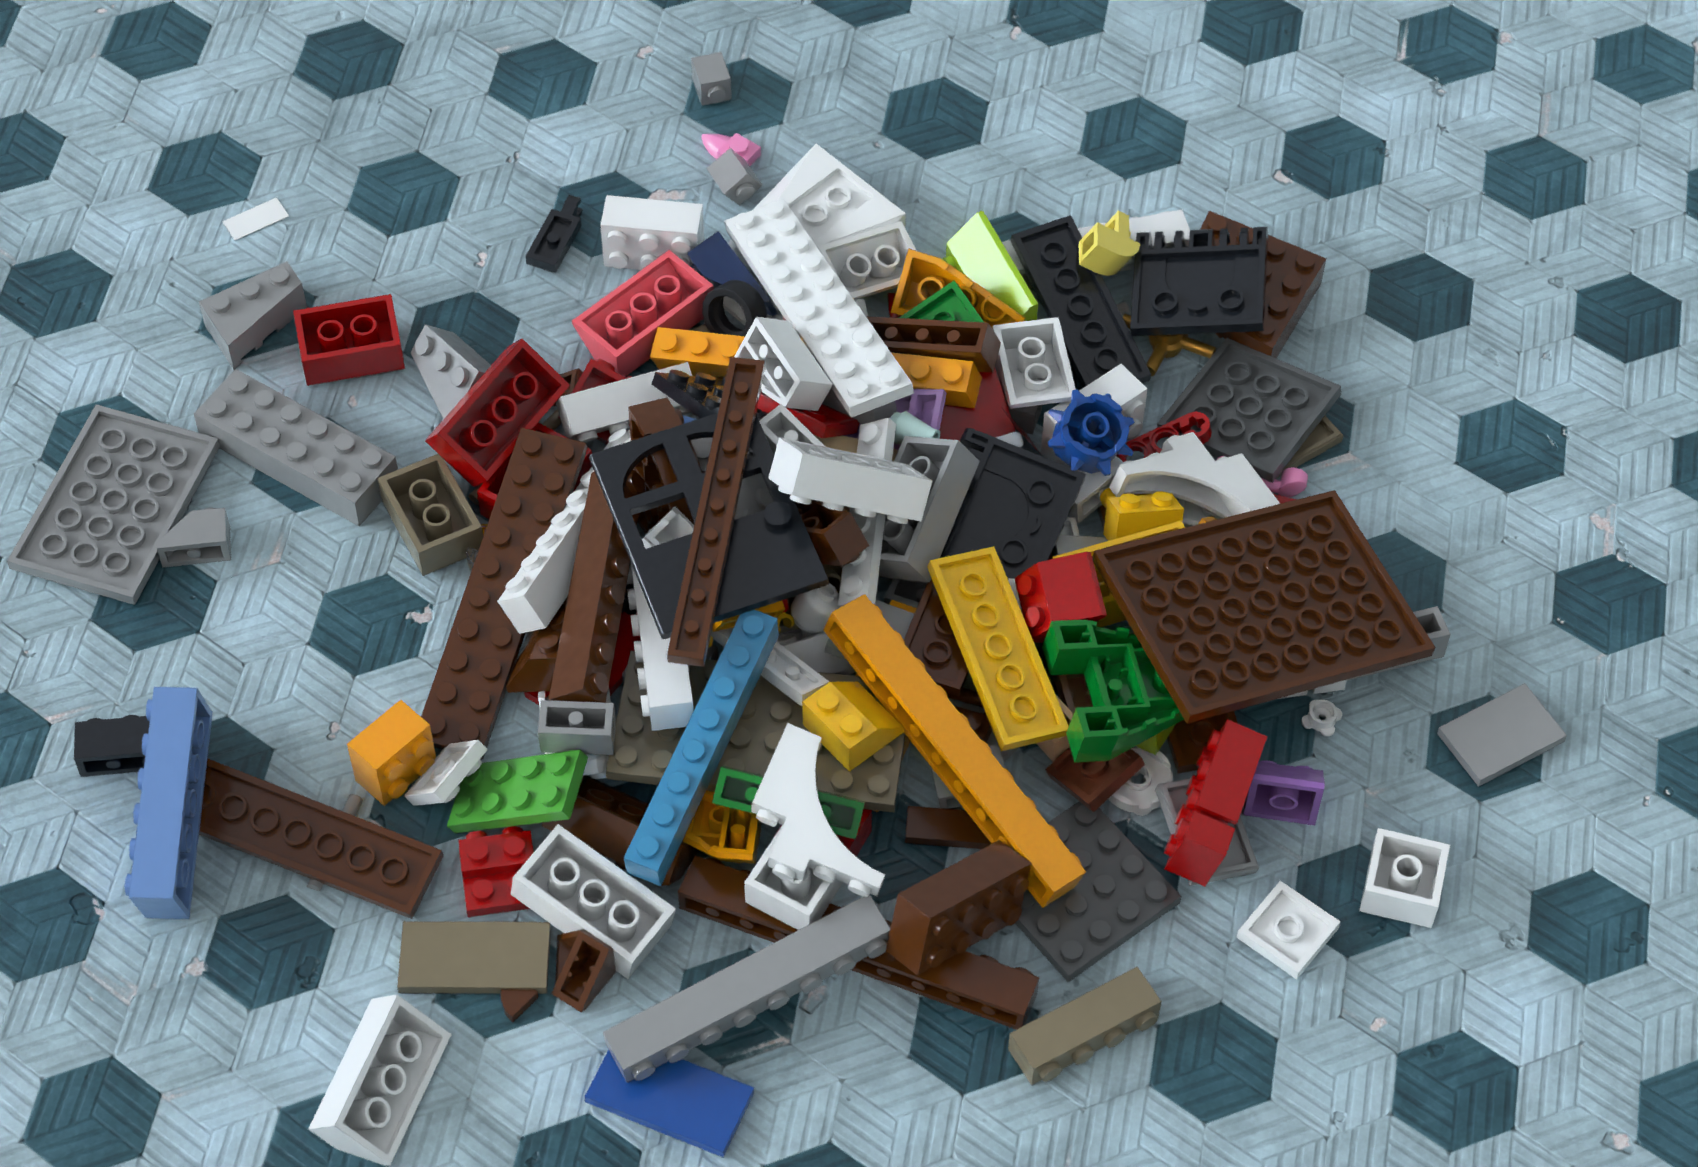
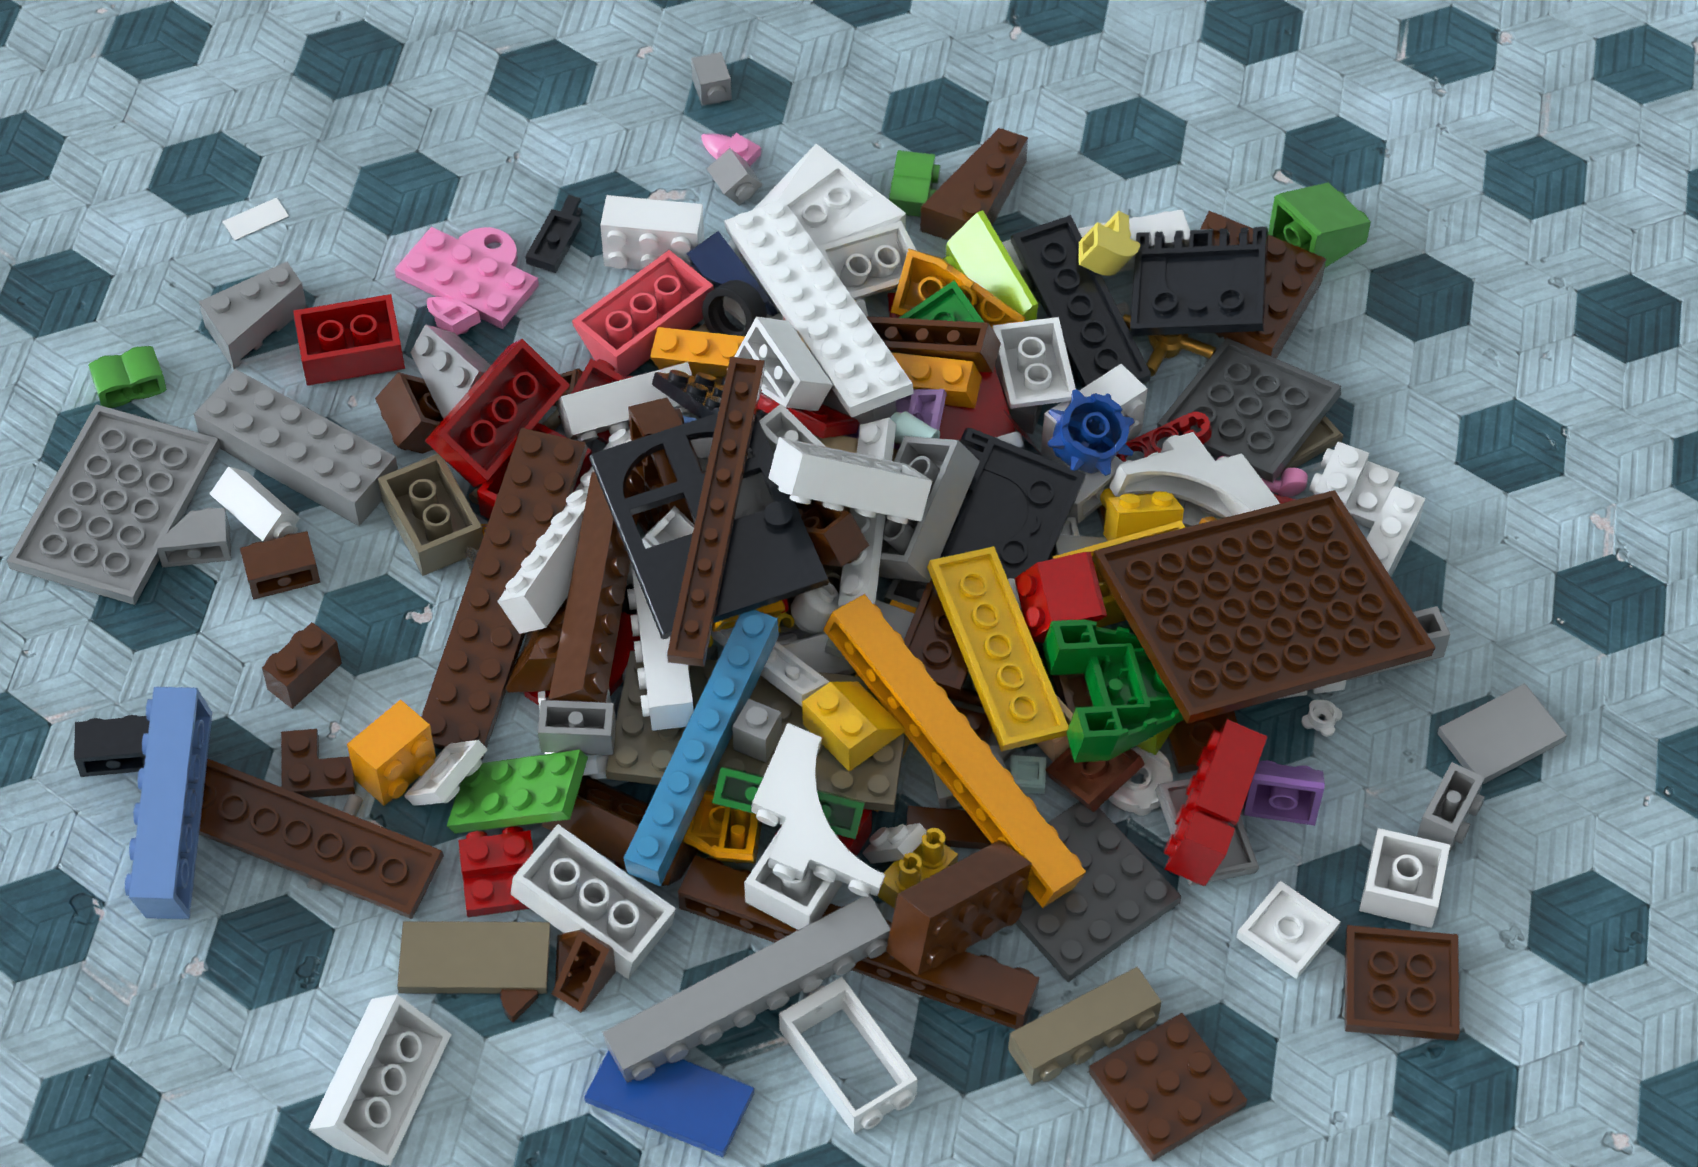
none -> bright green brick [88,346,167,408]
none -> white brick [210,467,300,542]
none -> reddish brown brick [240,531,321,600]
none -> reddish brown brick [262,622,342,709]
none -> reddish brown plate [281,729,355,798]
none -> reddish brown slope [375,372,443,454]
none -> bright pink plate [395,227,539,329]
none -> bright pink plate [427,297,481,335]
none -> light grey brick [732,699,782,763]
none -> white window [779,977,918,1134]
none -> white plate [863,823,926,864]
none -> yellow brick [878,828,958,909]
none -> bright green brick [889,150,941,217]
none -> reddish brown wedge [920,128,1028,241]
none -> light aqua tile [1010,755,1046,794]
none -> reddish brown plate [1088,1013,1247,1162]
none -> bright green slope [1268,182,1371,268]
none -> white plate [1309,442,1399,529]
none -> reddish brown plate [1345,925,1460,1041]
none -> white brick [1366,486,1426,577]
none -> light grey brick [1417,762,1485,853]

